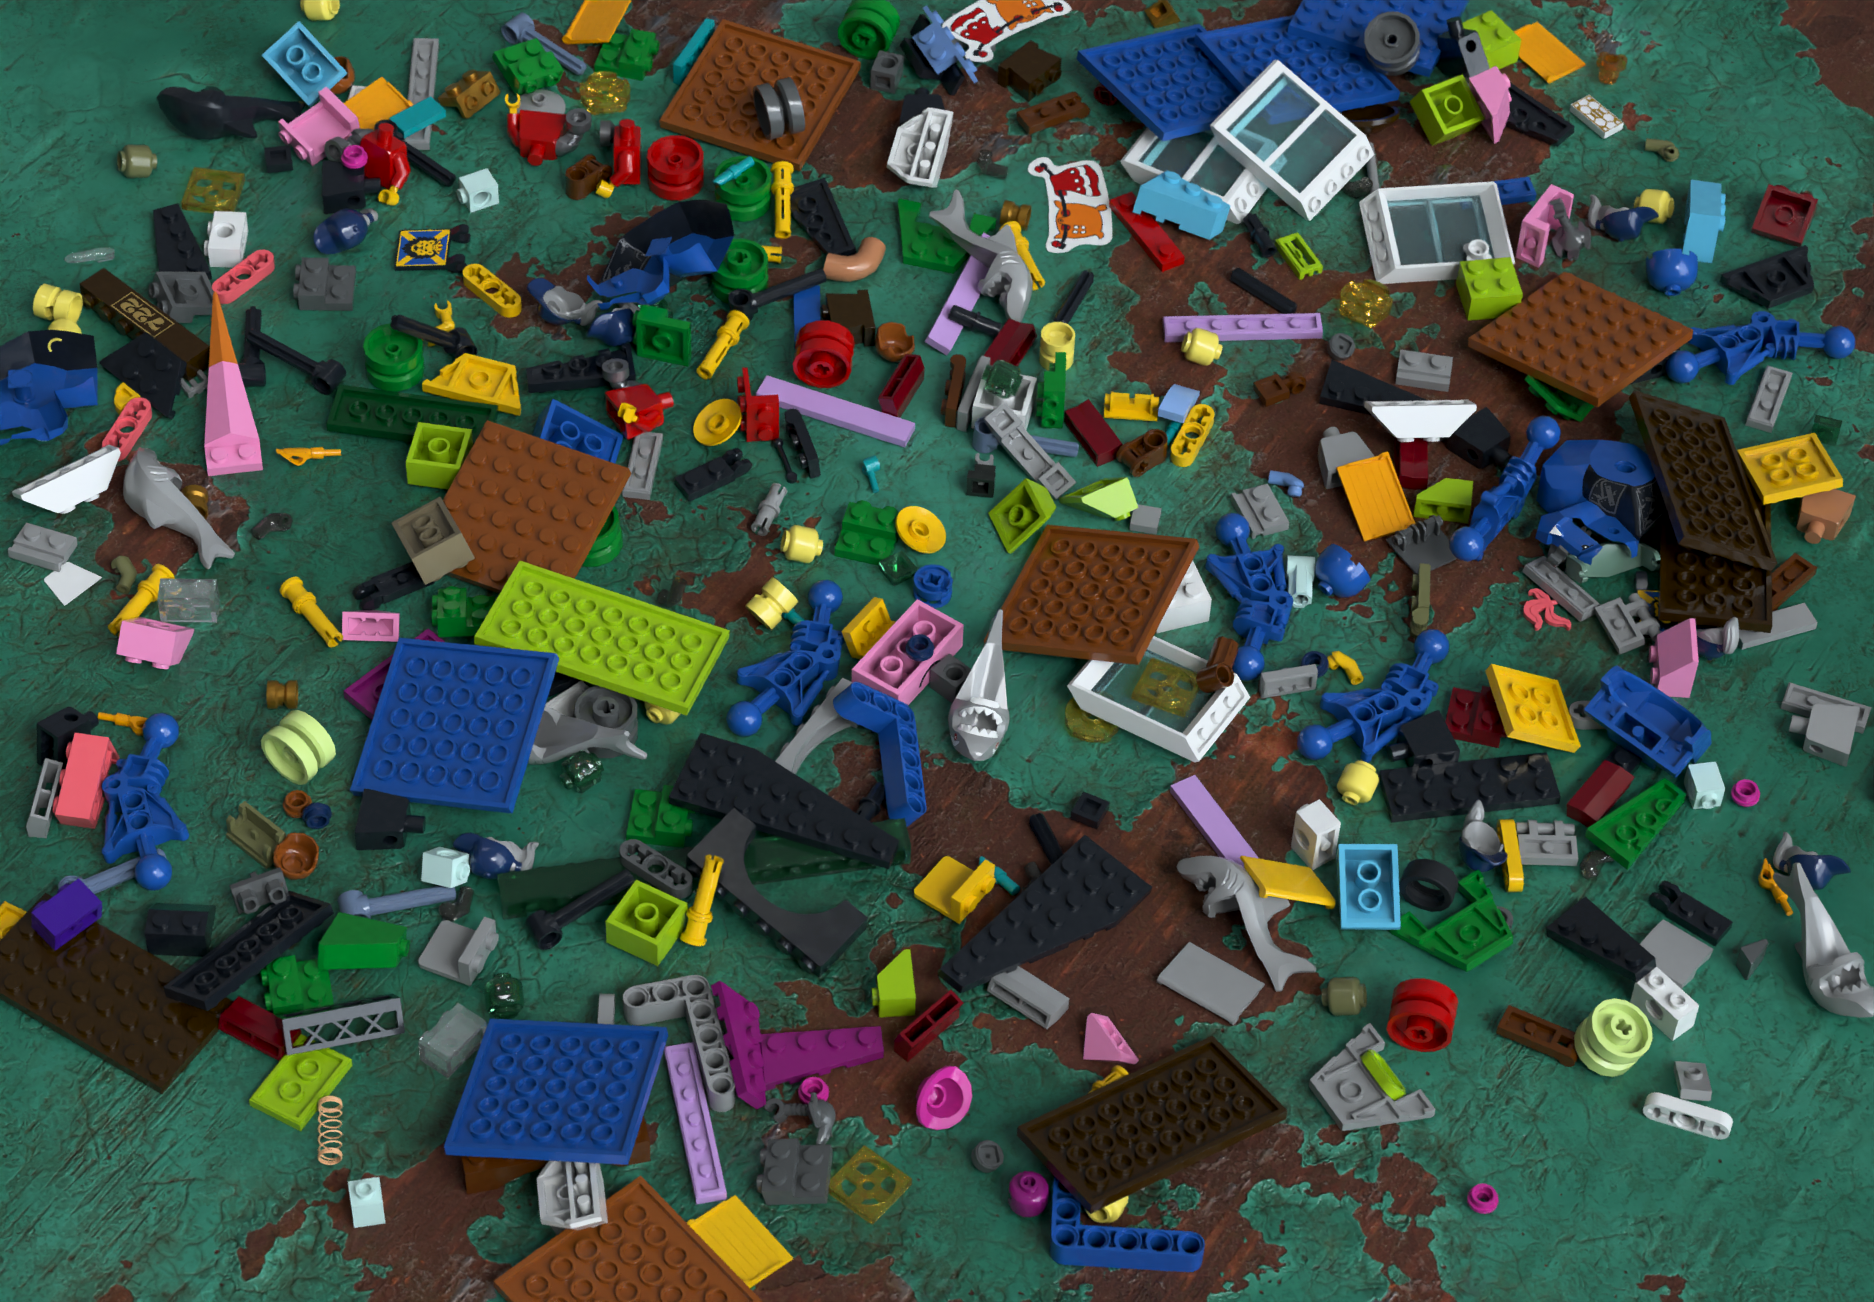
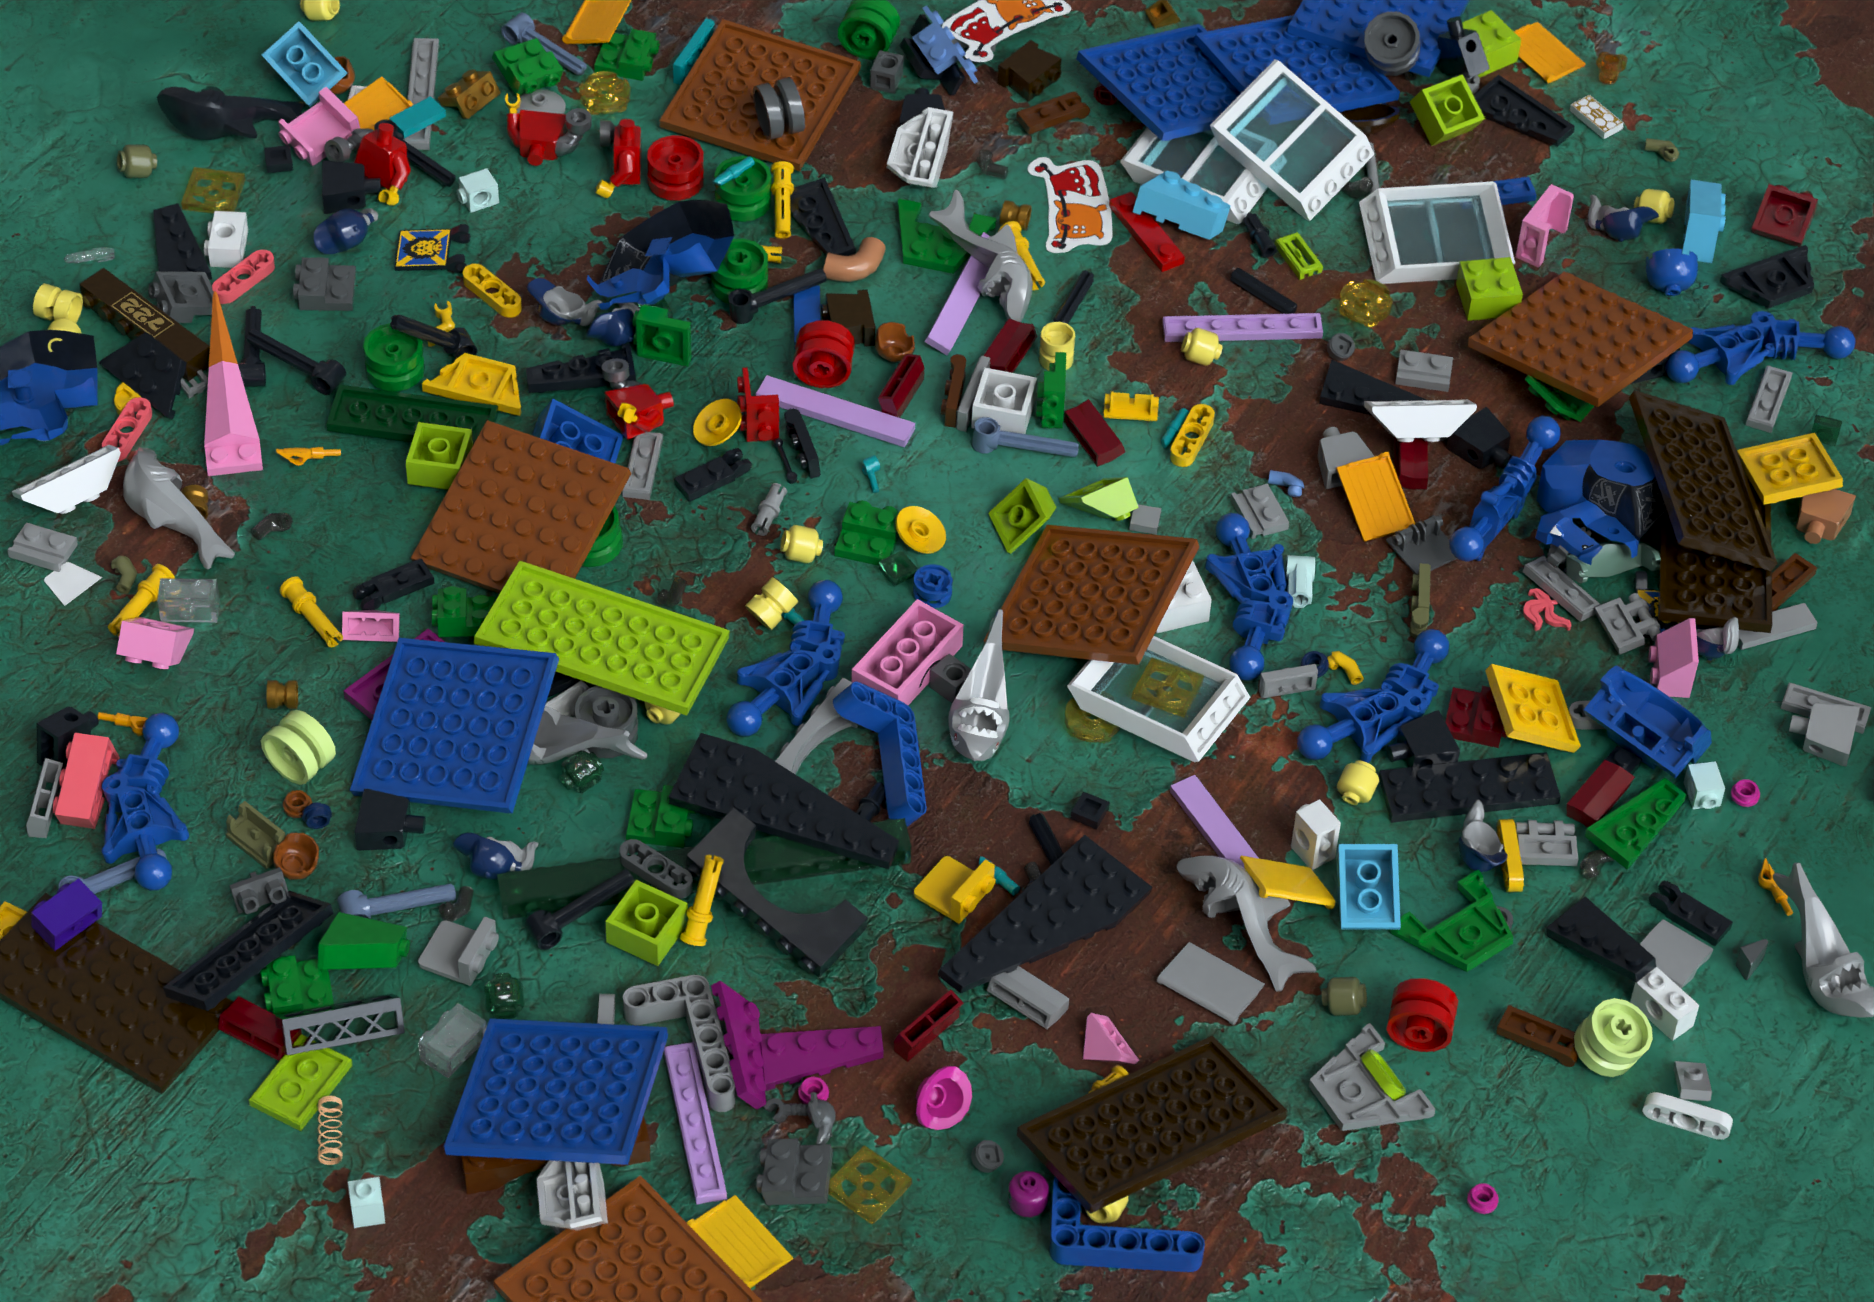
black slope [144,903,216,957] -> none
dark pink plate [341,145,368,169] -> none
dark tan slope [391,497,475,585] -> none
light aqua brick [421,847,470,888] -> none
reddish brown piece [566,154,612,200] -> none
yellow pin [696,310,750,380] -> none
yellow bracket [841,597,896,659] -> none
lime slope [871,949,916,1018] -> none
dark blue plate [906,634,934,661] -> none
black axle [948,305,1002,339] -> none
pearl dark grey piece [966,453,996,498] -> none
clear green head [981,359,1023,399] -> none
light grey slope [984,402,1076,501] -> none
reddish brown piece [1116,429,1168,477] -> none
light blue slope [1158,384,1200,423] -> none
reddish brown piece [1196,636,1239,693] -> none
reddish brown plate [1253,372,1306,407] -> none
blue cylinder [1315,544,1371,598] -> none
black tyre [1399,859,1458,912] -> none
lime slope [1413,478,1473,523] -> none
white plate [1463,239,1492,261] -> none
bright pink slope [1469,66,1512,144] -> none
dark grey piece [1550,198,1591,261] -> none
dark blue hair [1773,832,1851,890] -> none

